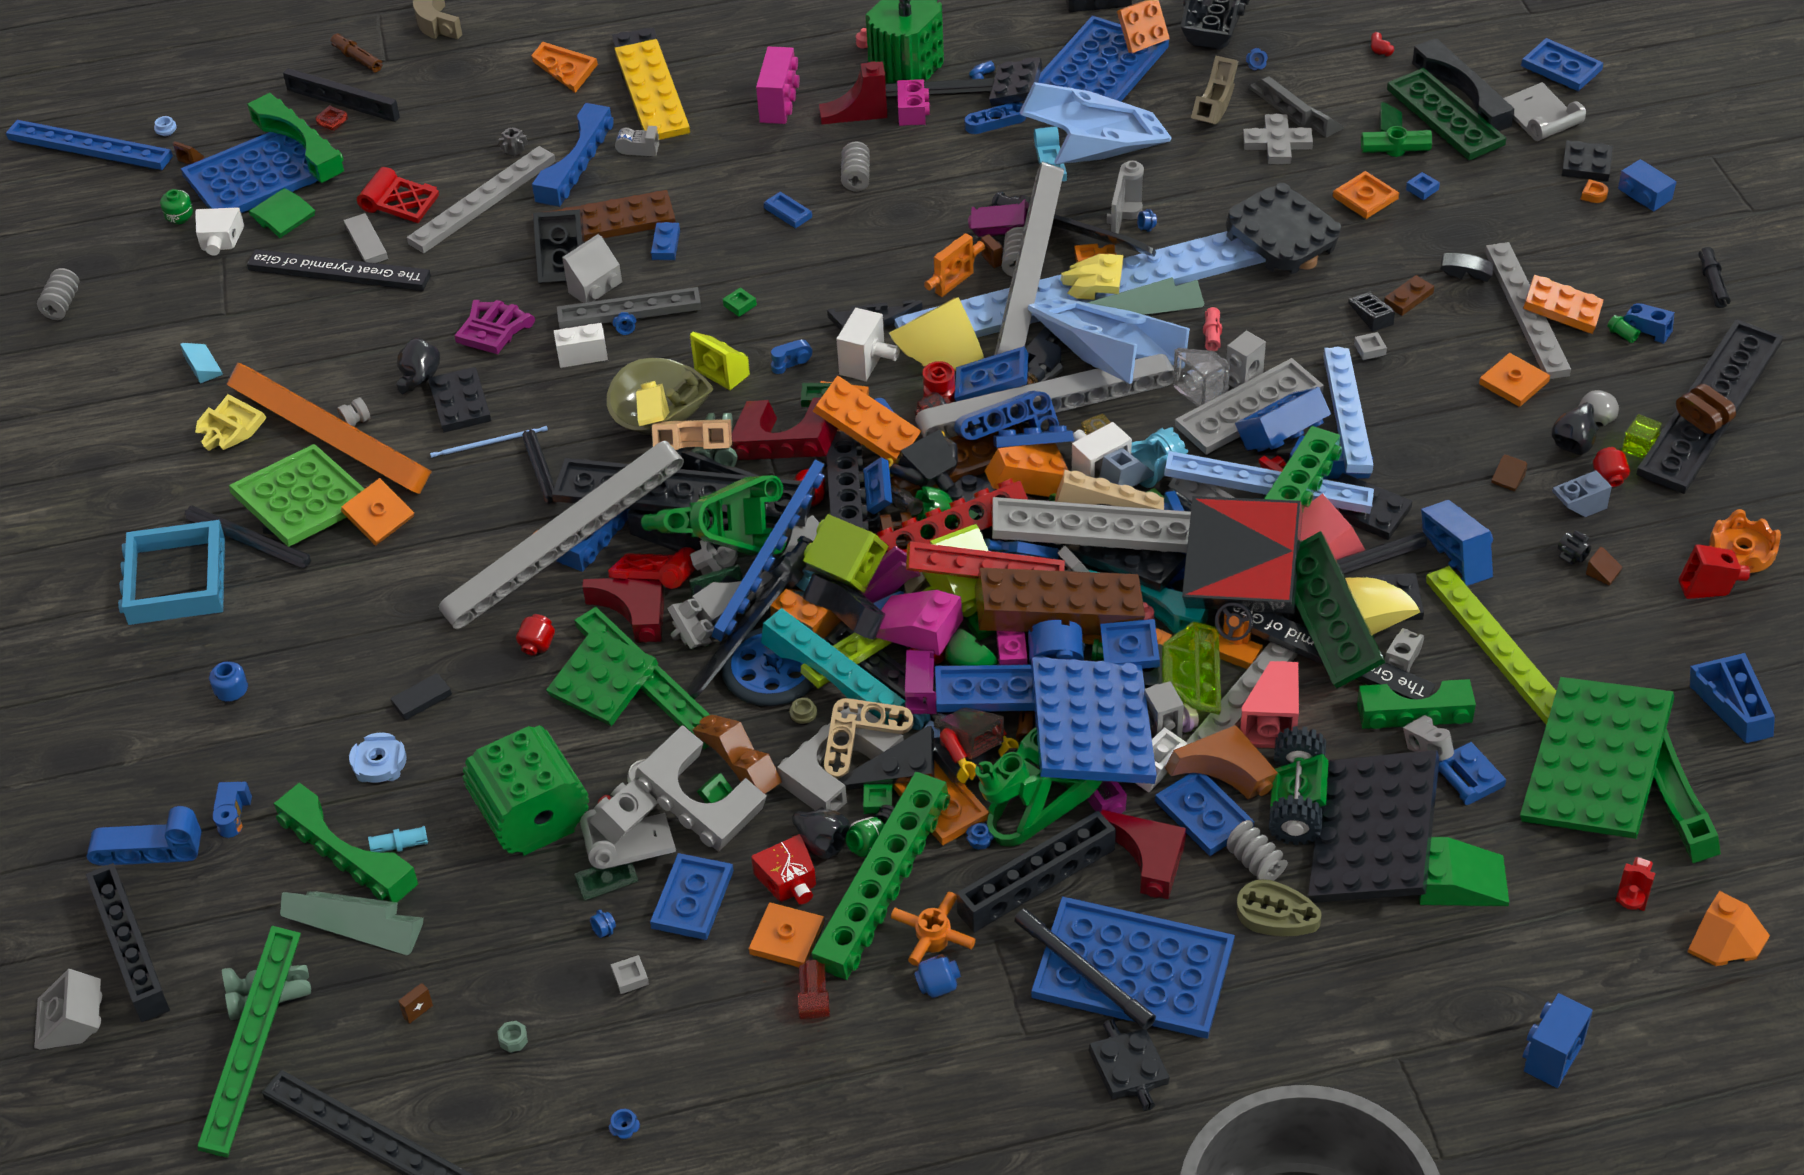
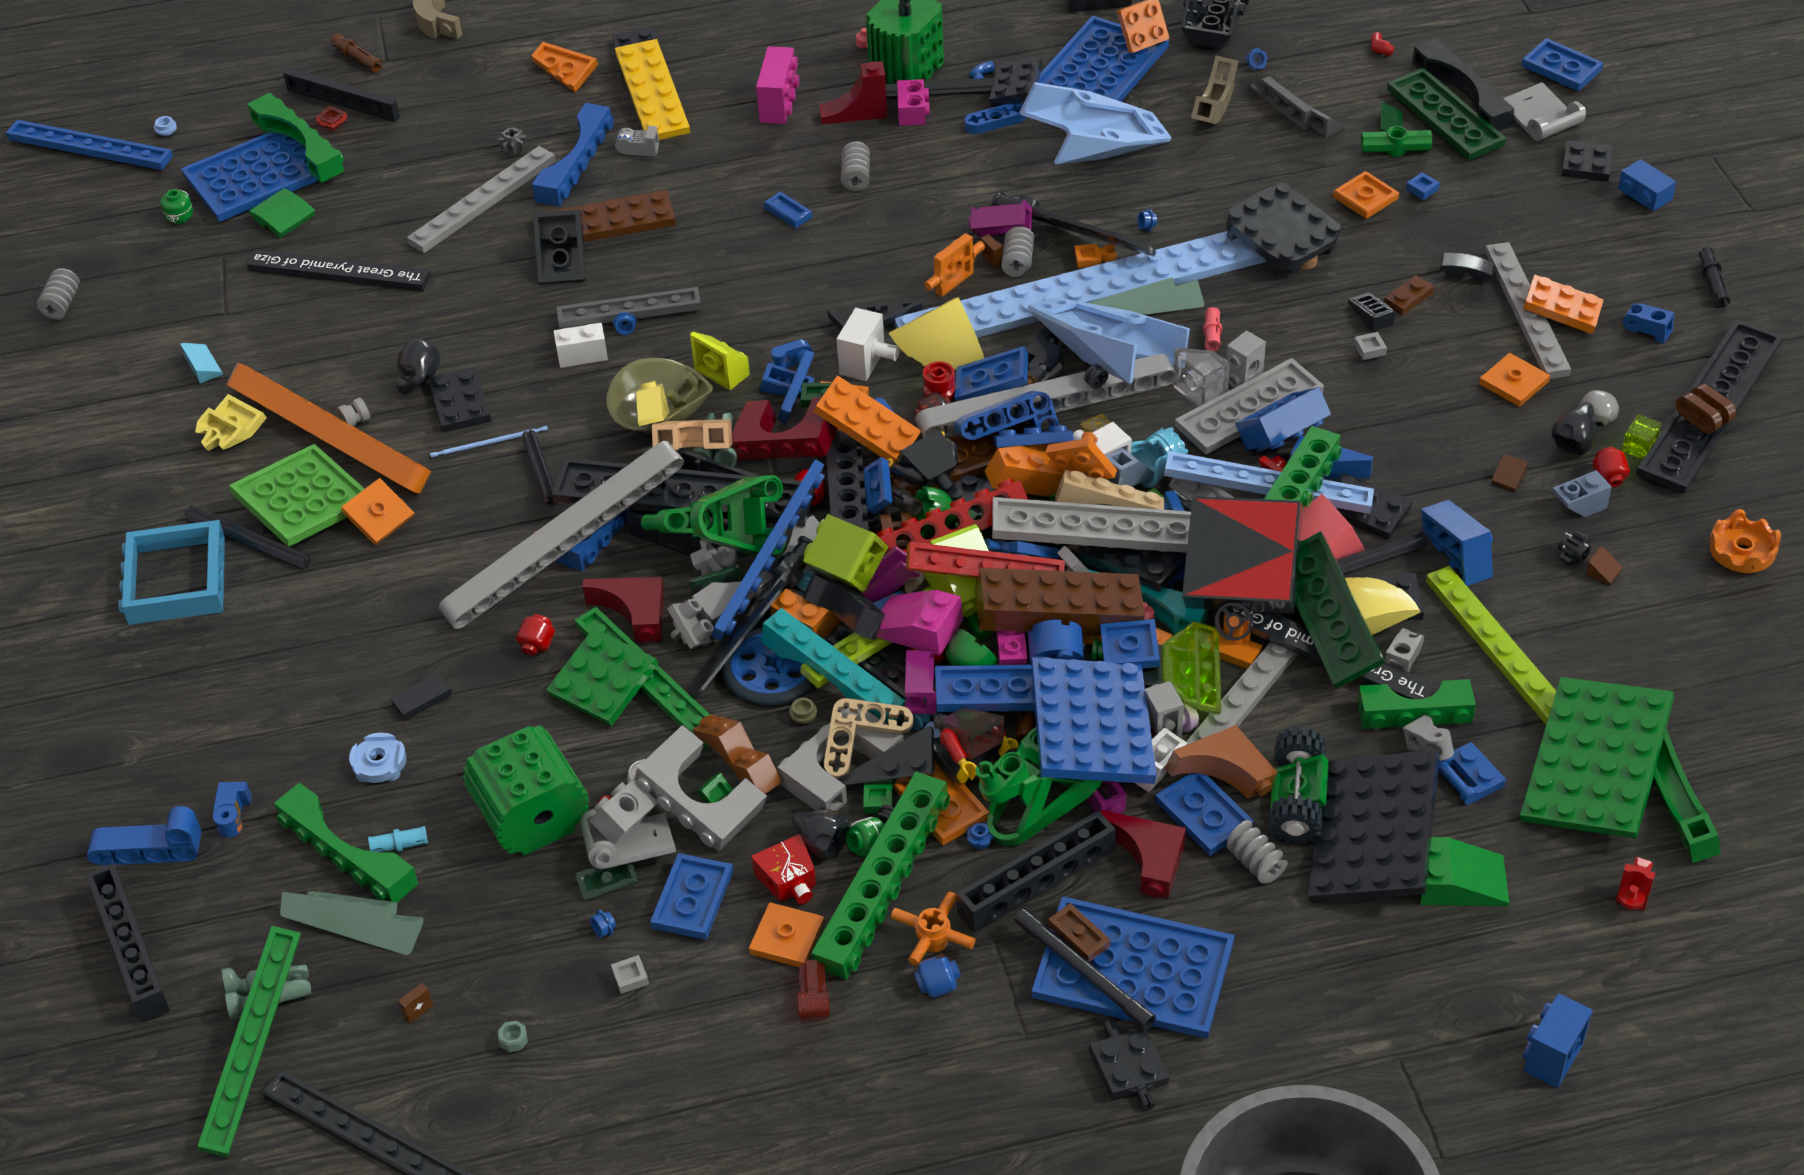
light grey slope [34,969,102,1050] -> none
reddish brown slope [173,141,204,165] -> none
white torso [196,208,244,255] -> none
blue head [209,662,248,701] -> none
light grey tile [344,213,388,263] -> none
red piece [357,167,439,223] -> none
magenta plate [455,300,535,354] -> none
light grey slope [562,234,622,303] -> none
red piece [608,547,696,589] -> none
blue plate [609,1109,640,1139] -> none
blue plate [651,222,680,260] -> none
green plate [723,288,757,317] -> none
light grey beam [994,161,1064,355] -> none
medium azure plate [1034,126,1067,181] -> none
light yellow plate [1061,254,1123,300] -> none
light grey door [1107,160,1144,247] -> none
olive piece [1236,880,1321,936] -> none
coral slope [1240,661,1299,748] -> none
light grey plate [1243,114,1313,164] -> none
light blue plate [1323,347,1373,473] -> none
orange tile [1581,180,1608,203] -> none
green pin [1607,315,1641,344] -> none
red torso [1678,545,1750,599] -> none
orange slope [1688,891,1770,966] -> none
blue wedge [1690,653,1775,743] -> none
none -> blue slope [759,363,814,397]
none -> blue tile [778,350,814,424]
none -> orange plate [1045,432,1117,479]
none -> reddish brown plate [1048,903,1111,962]
none -> black bush [1084,364,1109,389]

